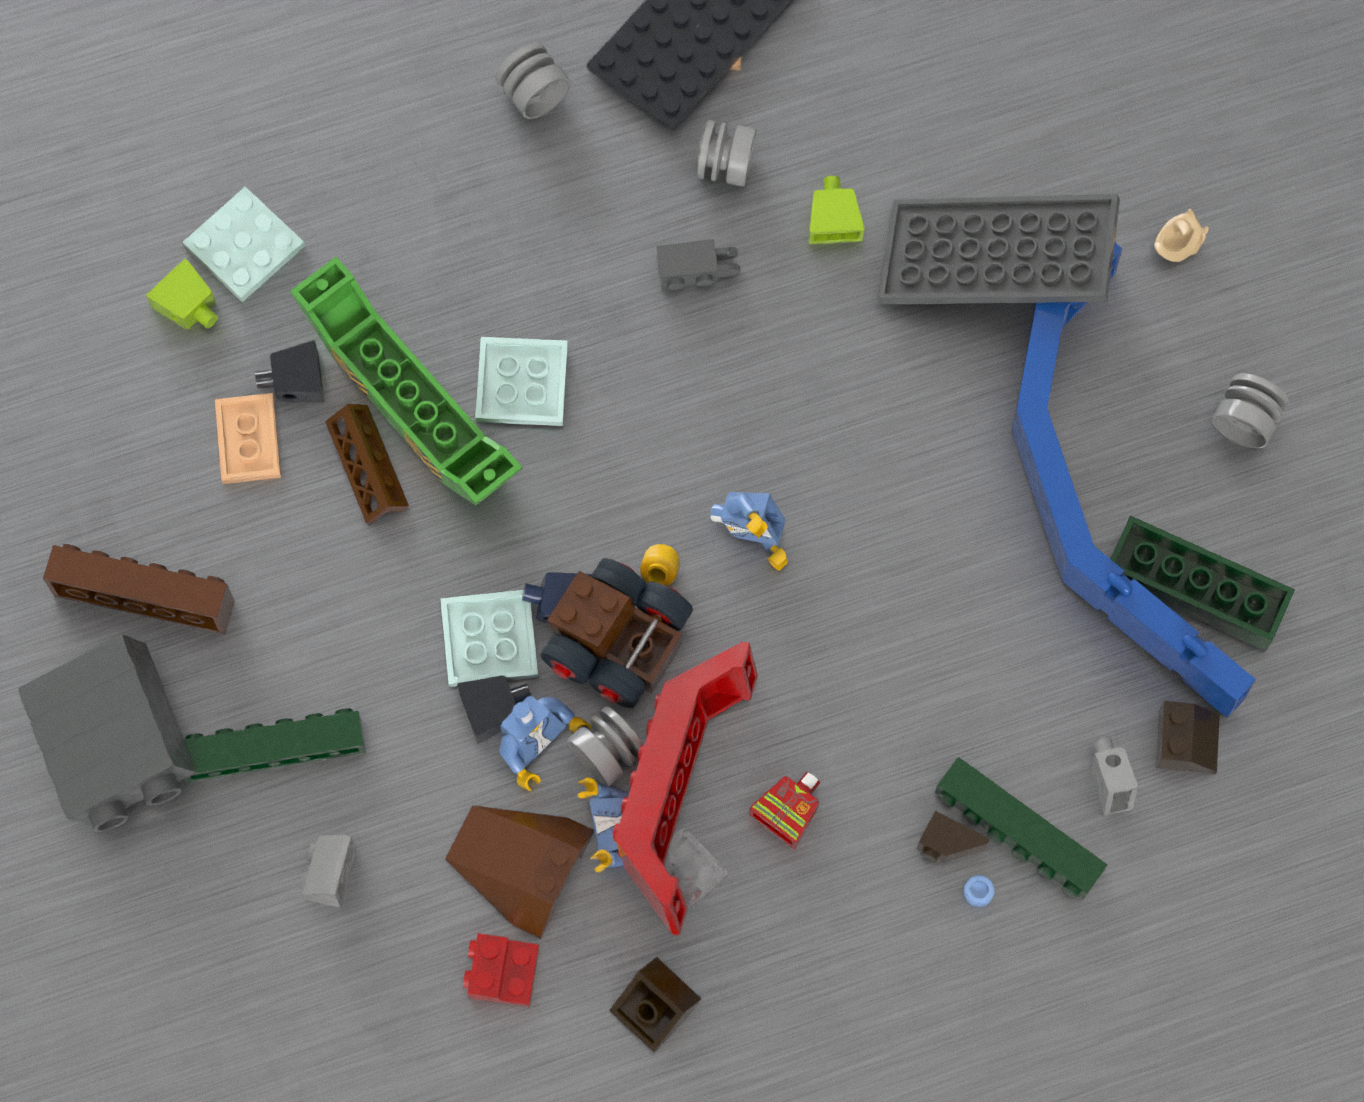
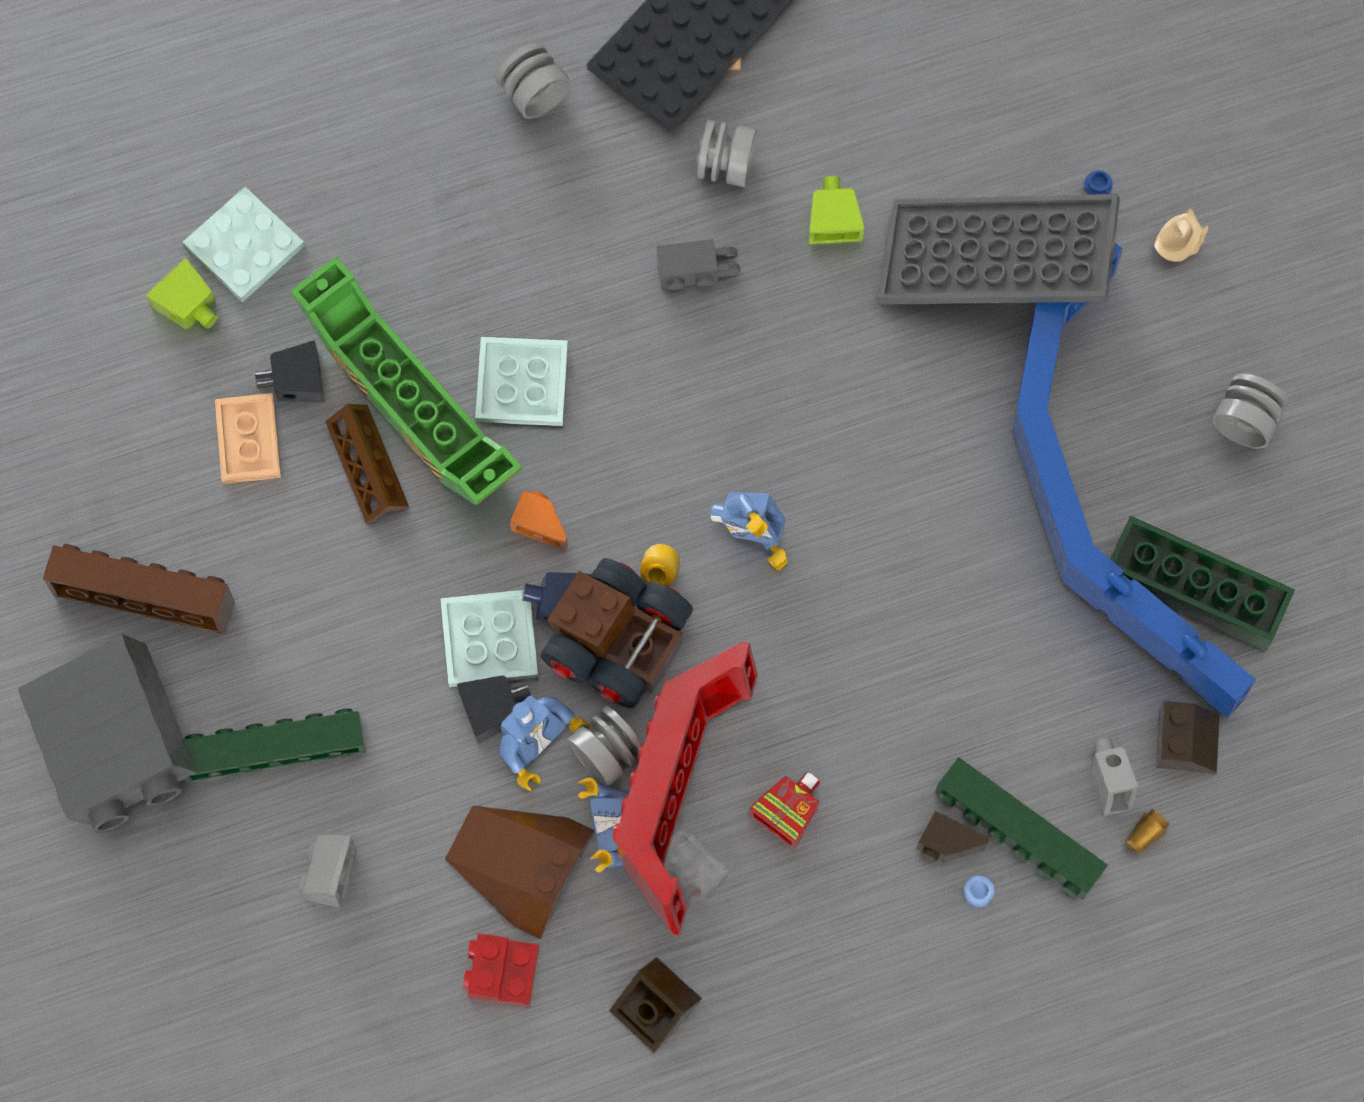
none -> orange slope [510,490,568,551]
none -> blue plate [1084,170,1113,195]
none -> pearl gold cone [1126,809,1170,854]

